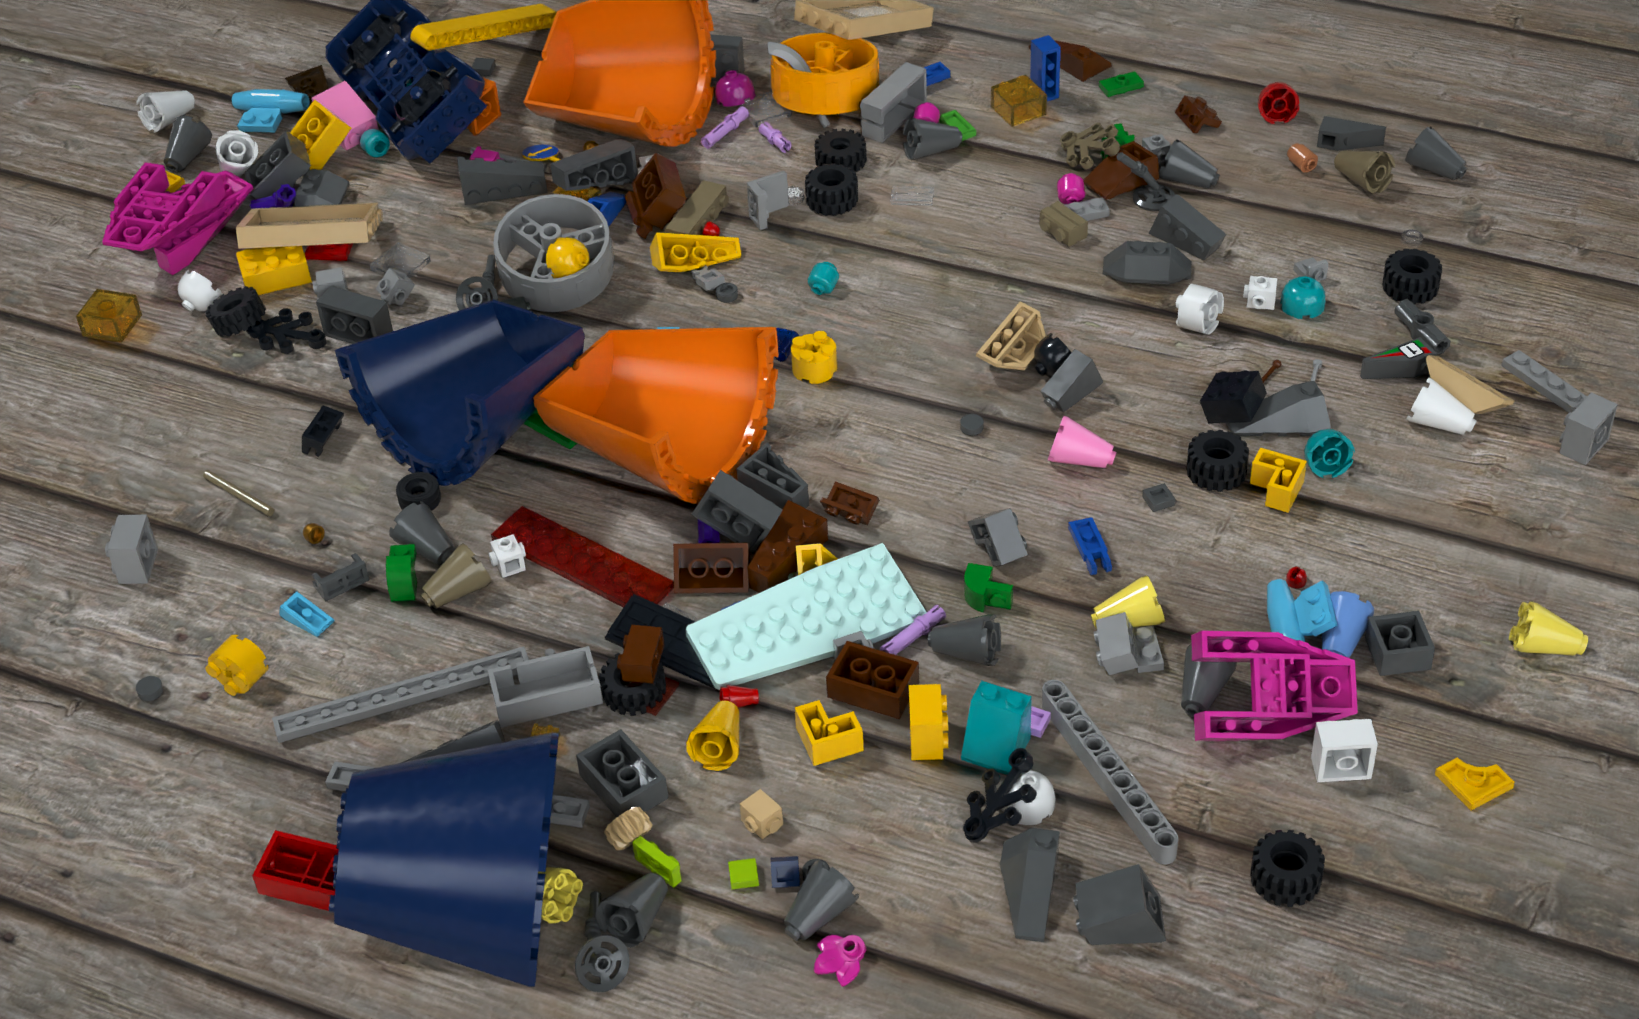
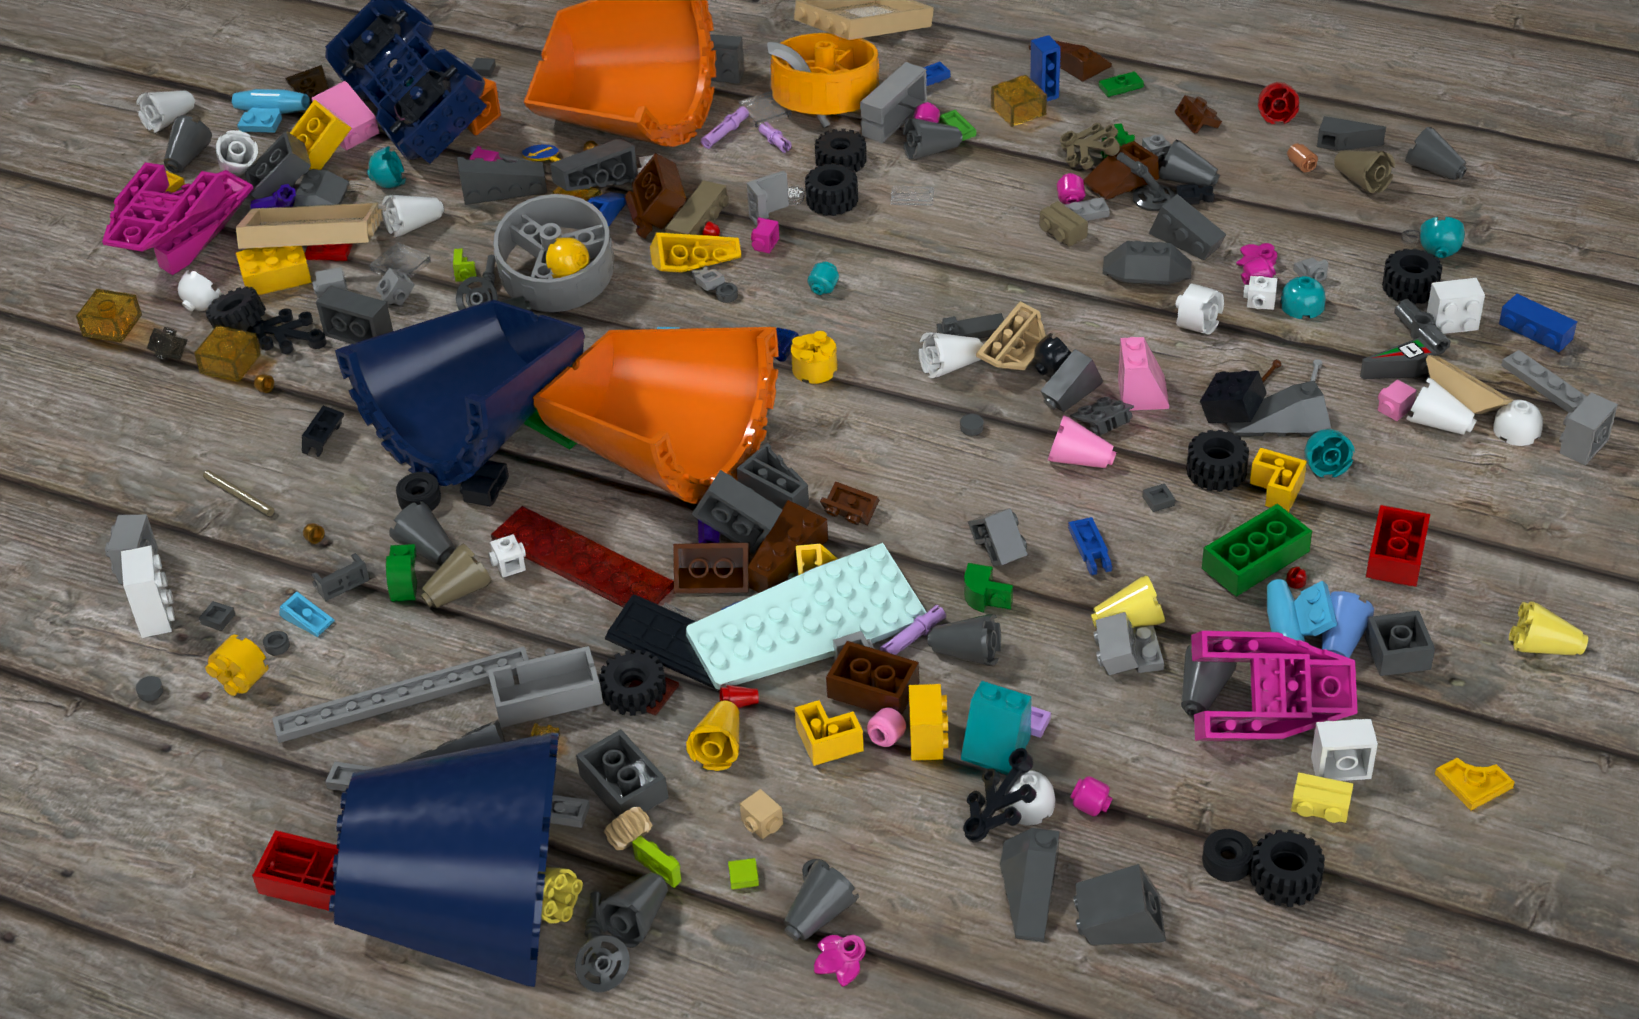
teal head [360,129,390,158] -> none
yellow beam [410,4,557,51] -> none
reddish brown brick [617,625,665,684] -> none
magenta cylinder [715,70,756,107] -> none
dark blue tile [770,856,800,888] -> none
light grey beam [1042,680,1178,865] -> none
none -> white brick [121,545,175,638]
none -> clear smoke brick [146,326,188,360]
none -> clear yellow brick [194,325,261,382]
none -> dark grey tile [199,601,235,631]
none -> pearl gold hinge [254,374,274,393]
none -> dark grey tile [263,631,290,655]
none -> teal cylinder [367,146,406,189]
none -> white cone [382,195,444,238]
none -> lime bracket [453,248,477,282]
none -> black brick [460,460,509,507]
none -> dark pink brick [751,217,780,254]
none -> bright pink head [867,708,906,747]
none -> white cone [919,332,984,378]
none -> dark grey hinge [936,313,1004,339]
none -> dark grey hinge [1070,397,1134,436]
none -> dark pink head [1070,776,1113,817]
none -> bright pink slope [1118,337,1169,410]
none -> black plate [1176,184,1215,205]
none -> green brick [1201,504,1312,597]
none -> black tyre [1202,829,1254,882]
none -> dark pink plate [1236,243,1278,266]
none -> dark pink head [1241,257,1276,285]
none -> light yellow brick [1291,772,1353,823]
none -> red brick [1366,505,1431,587]
none -> bright pink brick [1378,379,1417,421]
none -> teal cylinder [1420,217,1465,258]
none -> white brick [1427,278,1485,334]
none -> white cylinder [1493,400,1543,446]
none -> blue brick [1499,294,1577,352]

